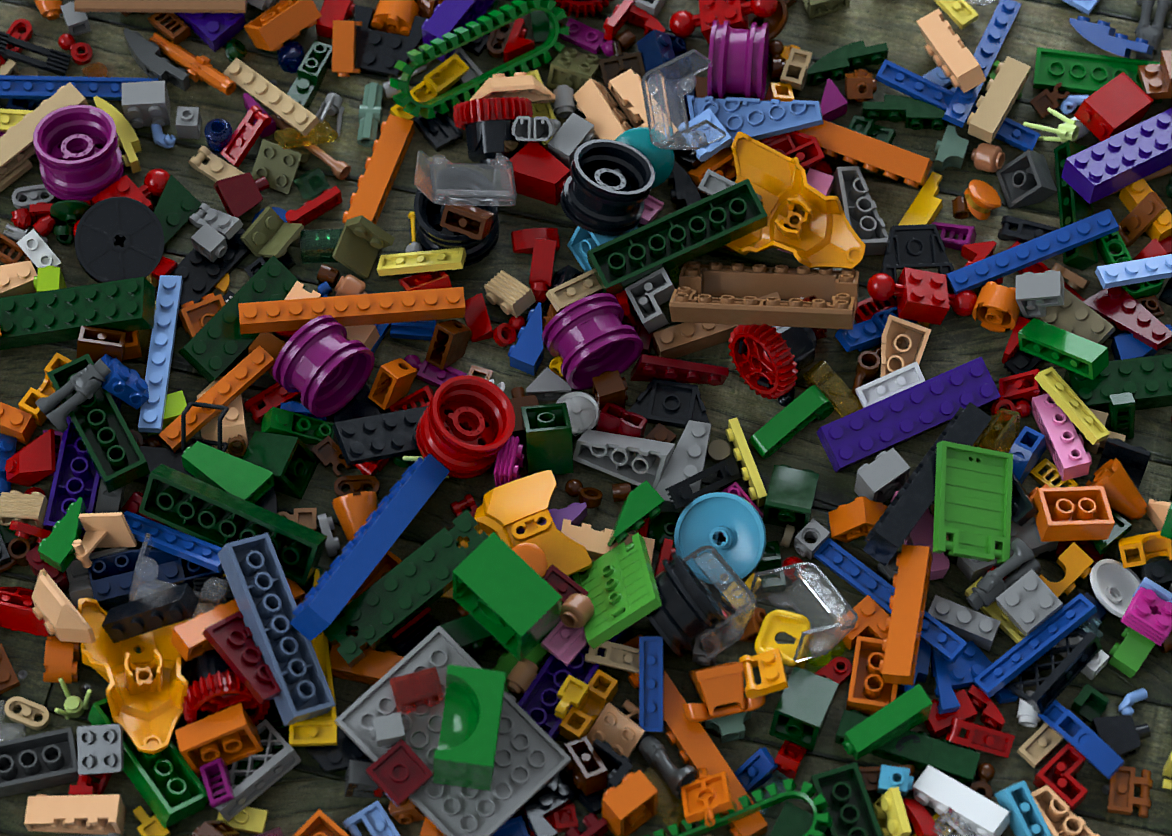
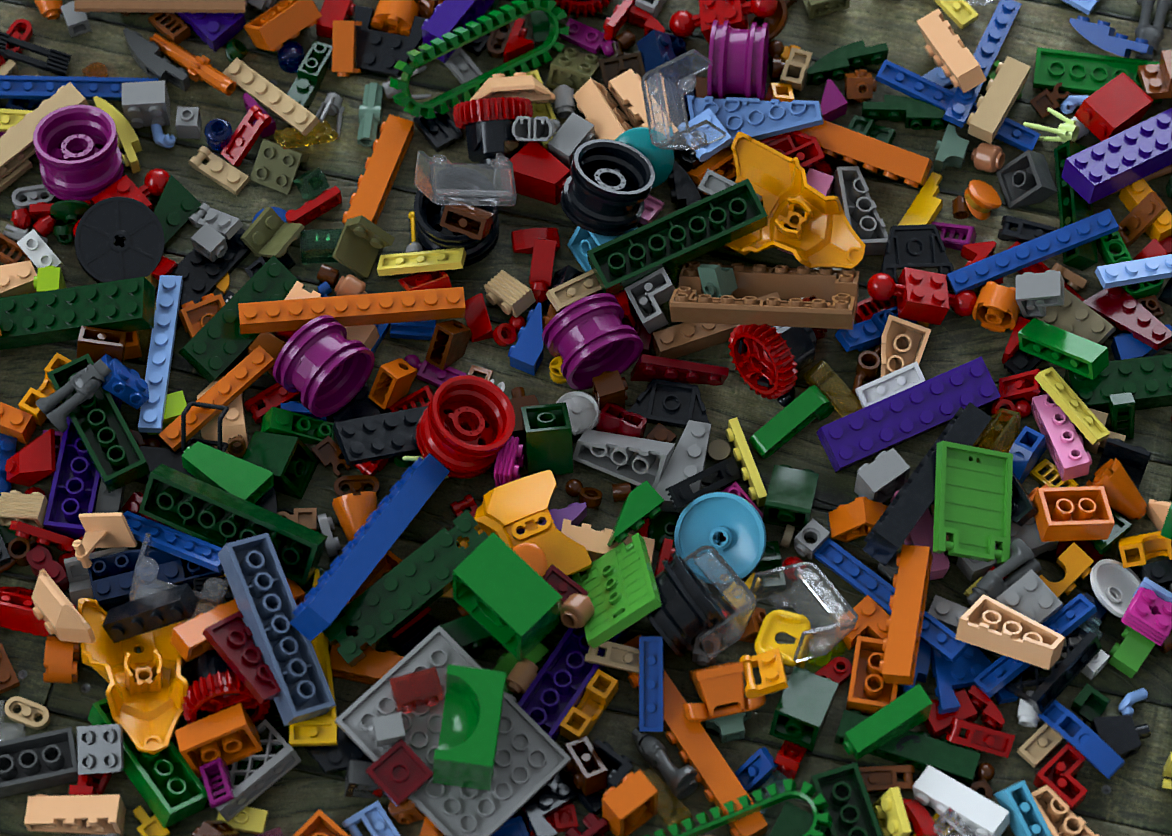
green slope [37,497,86,573] -> none
yellowish green plant [54,678,92,720] -> none
red plate [58,33,93,65] -> none
dark red torso [213,172,270,218] -> none
nougat piece [271,114,351,180] -> none
yellow slope [389,53,470,121] -> none
light grey slope [526,367,571,402] -> none
bright pink plate [541,621,588,667] -> none
yellow plate [555,675,589,720] -> none
light nougat plate [586,699,645,758] -> none
orange plate [680,767,733,827] -> none
medium azure brick [877,764,913,797] -> none
dark orange plate [1107,766,1153,818] -> none
none -> sand green brick [697,264,738,298]
none -> light nougat wedge [955,594,1065,670]

